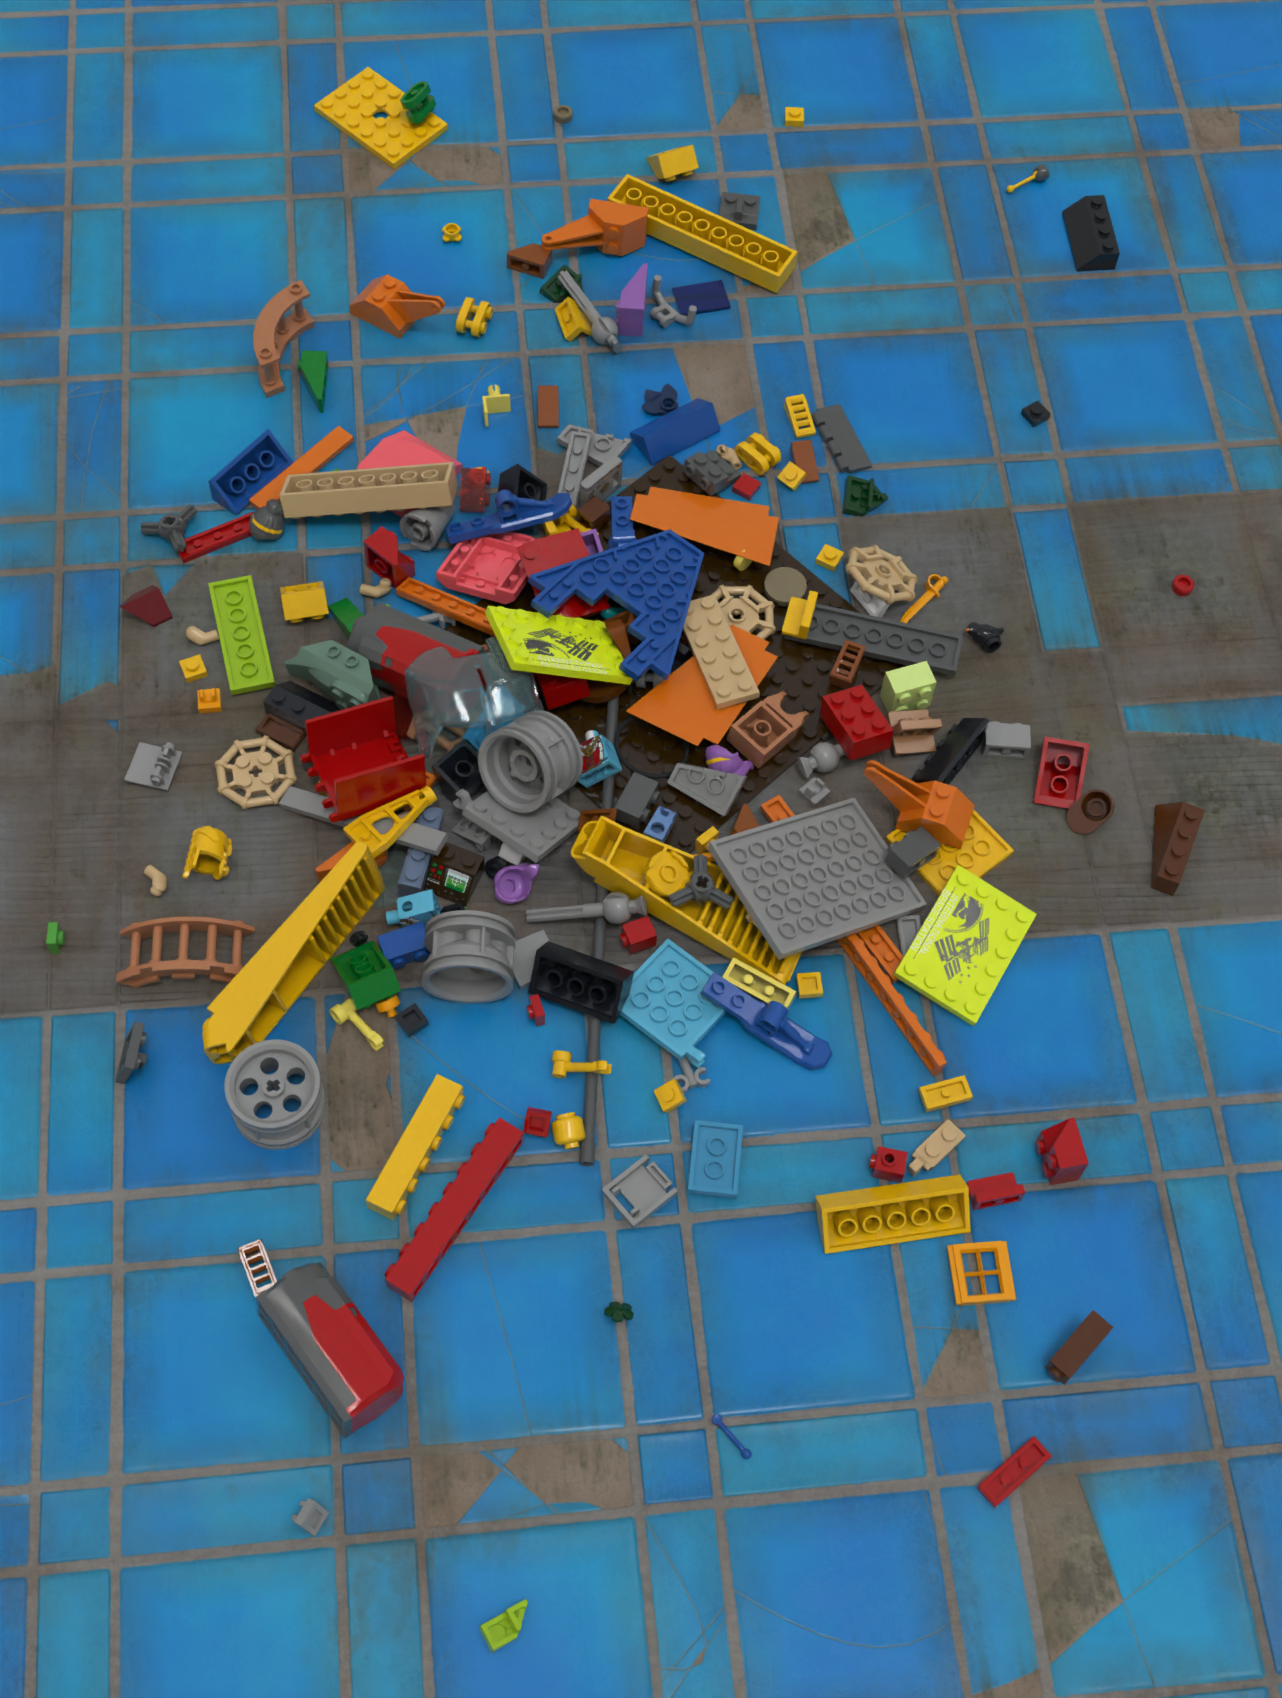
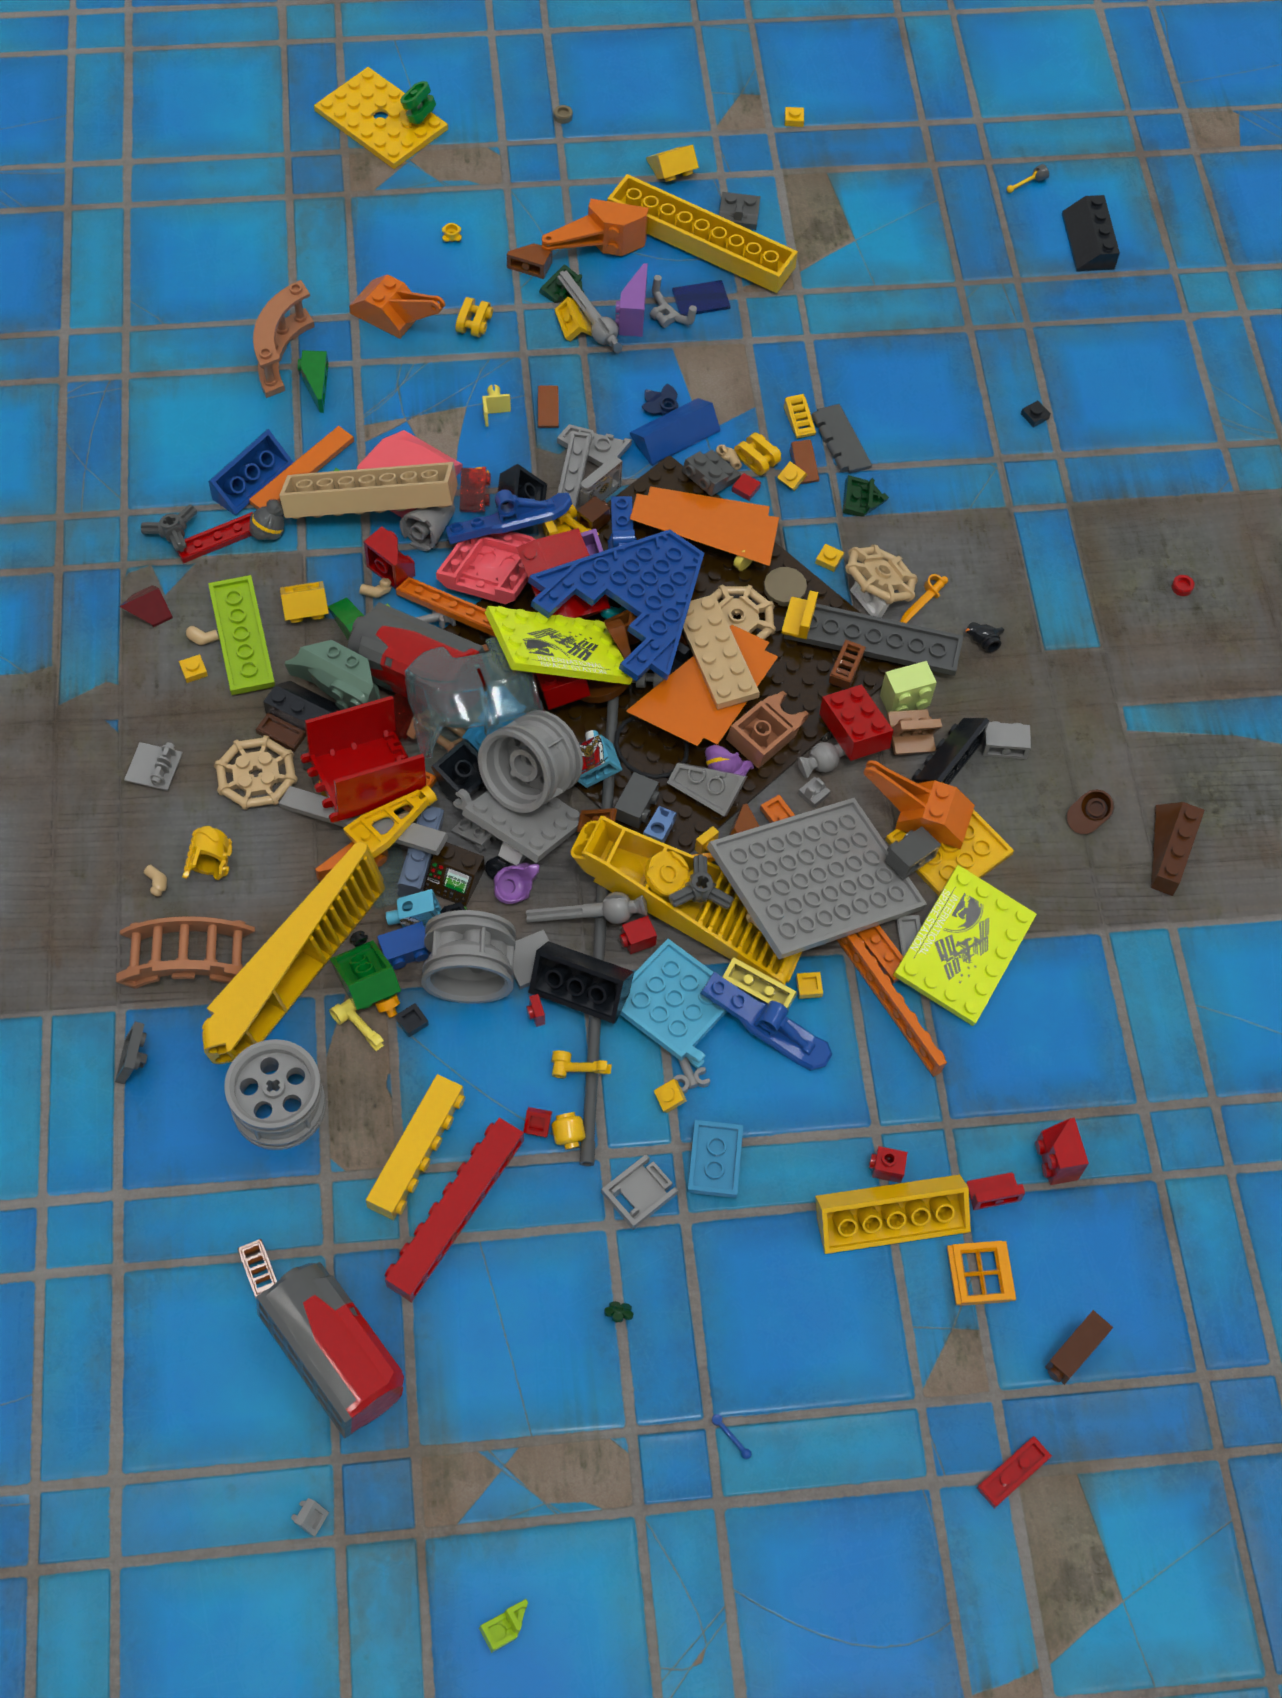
bright green plate [46,922,66,954] -> none
light orange tile [197,688,222,714] -> none
tan hinge [907,1119,966,1177] -> none
yellow plate [918,1075,973,1113] -> none
red slope [1033,737,1090,809] -> none

